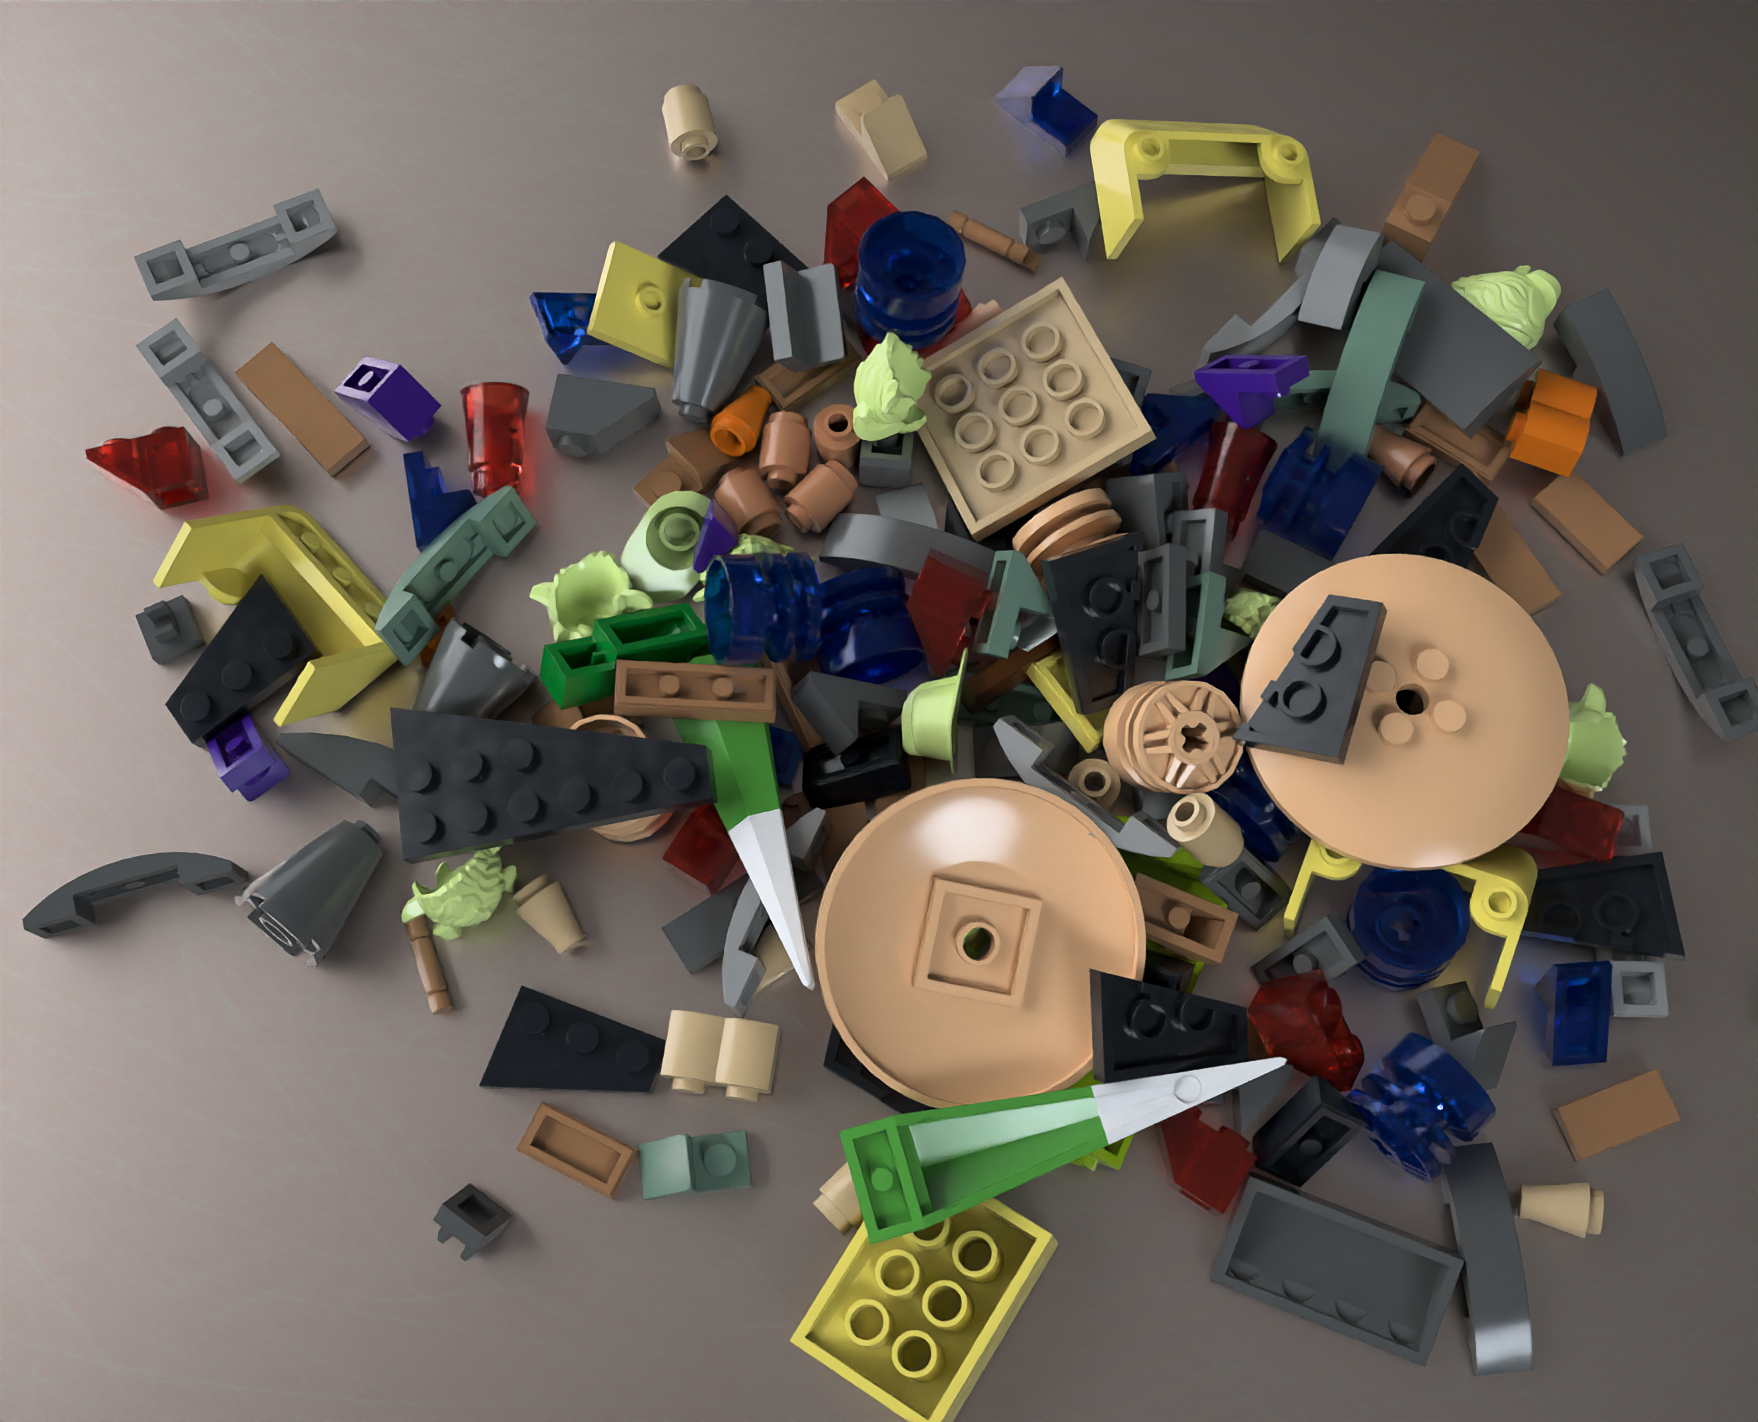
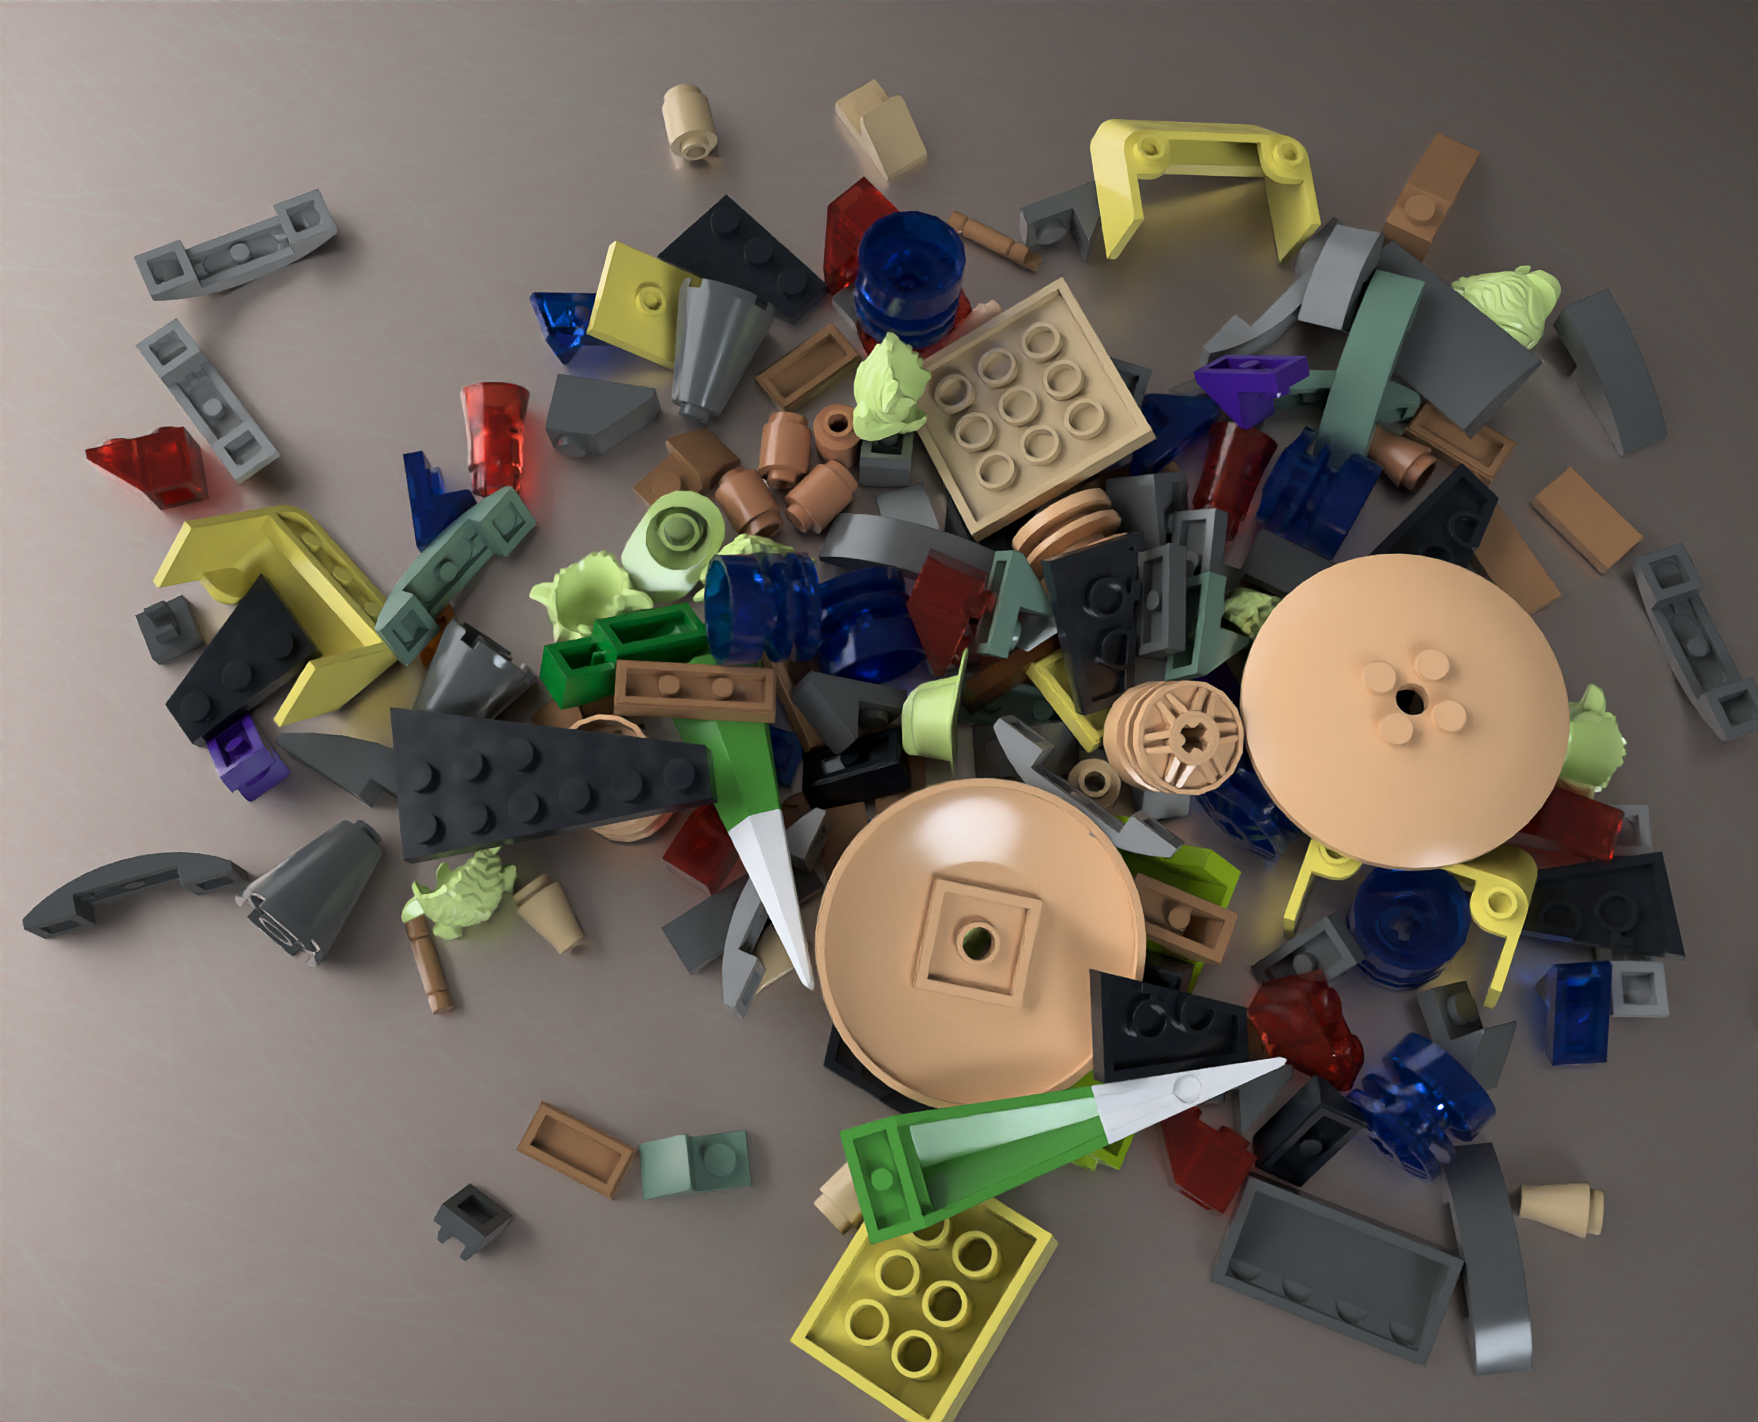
medium nougat tile [235,342,369,477] -> none
dark purple slope [333,356,442,442] -> none
black wing [479,985,666,1095] -> none
tan brick [660,1010,781,1102] -> none
dark purple slope [693,499,738,574] -> none
orange cone [710,385,773,457] -> none
dark grey panel [763,260,848,373] -> none
clear blue slope [994,66,1098,157] -> none
tan brick [1167,793,1244,867] -> none
dark grey slope [1198,842,1293,931] -> none
black wing [1232,594,1387,765] -> none
orange brick [1504,368,1597,478] -> none
medium nougat tile [1552,1068,1681,1161] -> none

